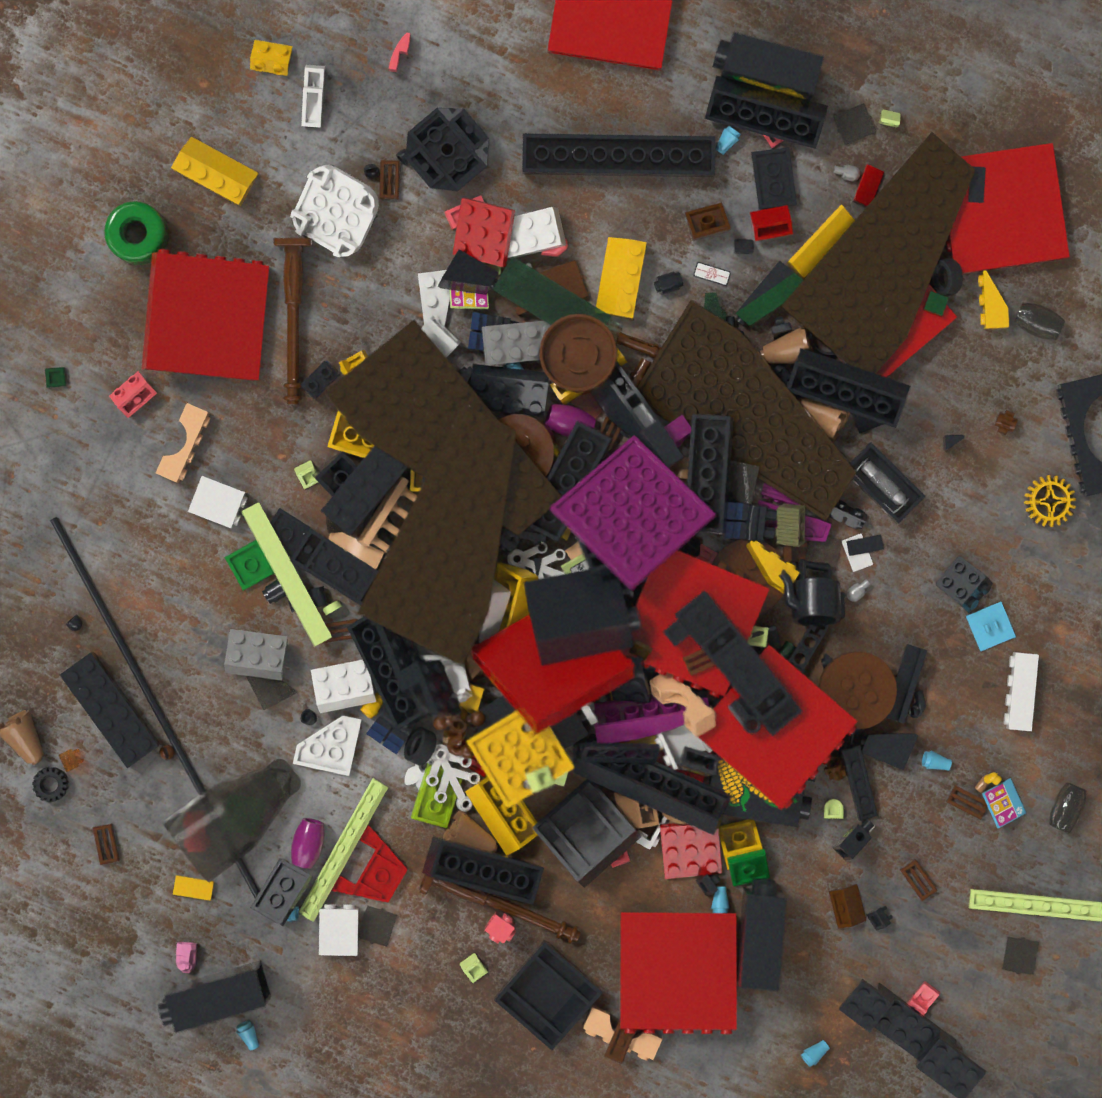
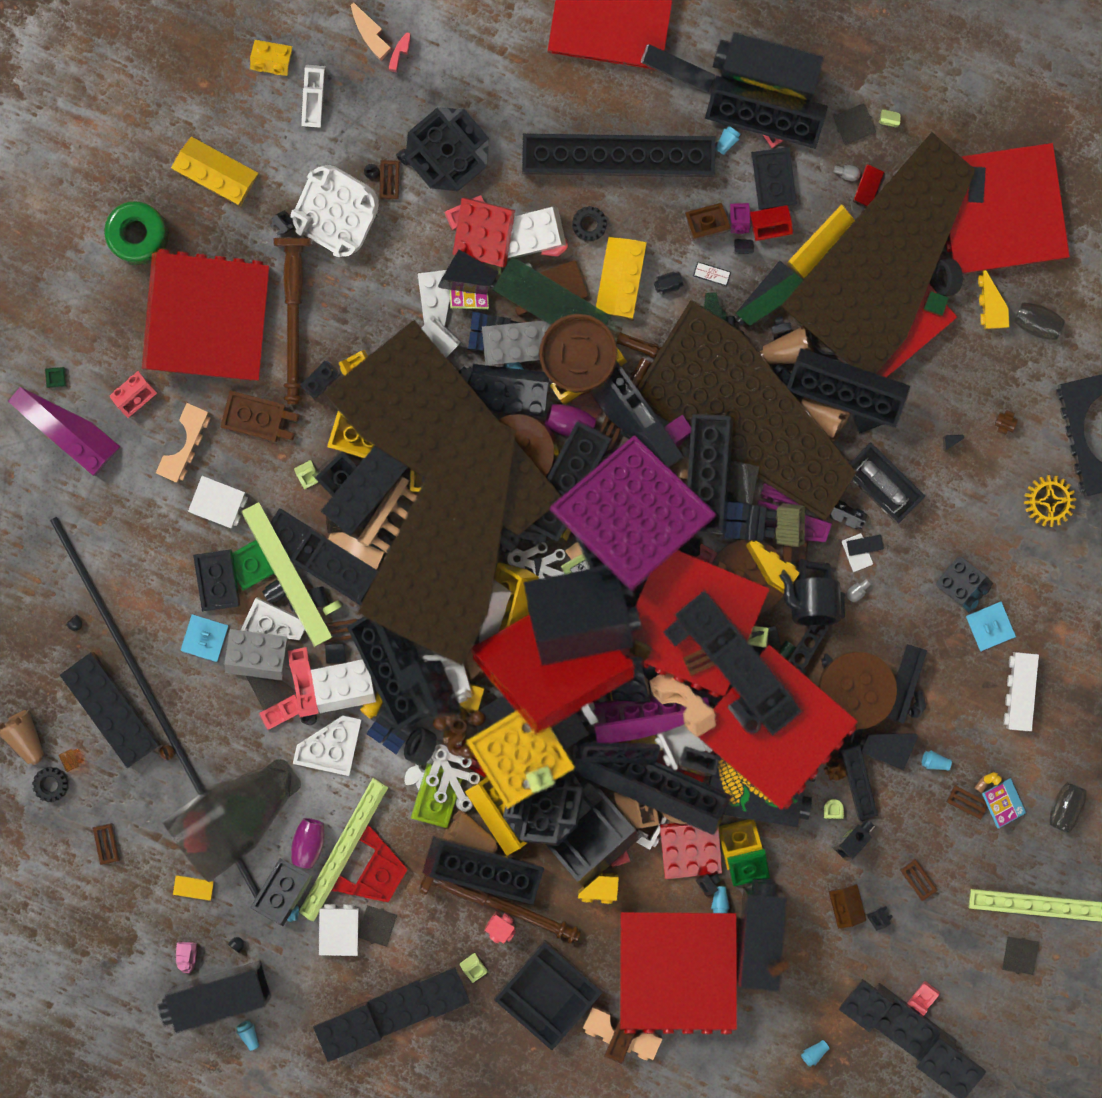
none -> magenta wedge [8,387,120,476]
none -> medium azure piece [181,614,229,662]
none -> black plate [193,549,241,612]
none -> reddish brown tile [220,390,300,442]
none -> black hinge [228,937,244,953]
none -> white wing [241,597,305,640]
none -> coral slope [258,695,299,730]
none -> black tile [270,210,295,235]
none -> coral arch [288,647,319,717]
none -> black bracket [313,967,470,1062]
none -> black slope [325,644,345,663]
none -> light nougat slope [351,2,391,61]
none -> black piece [503,770,585,846]
none -> black tyre [572,206,607,242]
none -> yellow slope [578,873,618,904]
none -> black tile [640,44,715,93]
none -> magenta bracket [730,203,750,234]
none -> reddish brown tile [767,956,790,977]

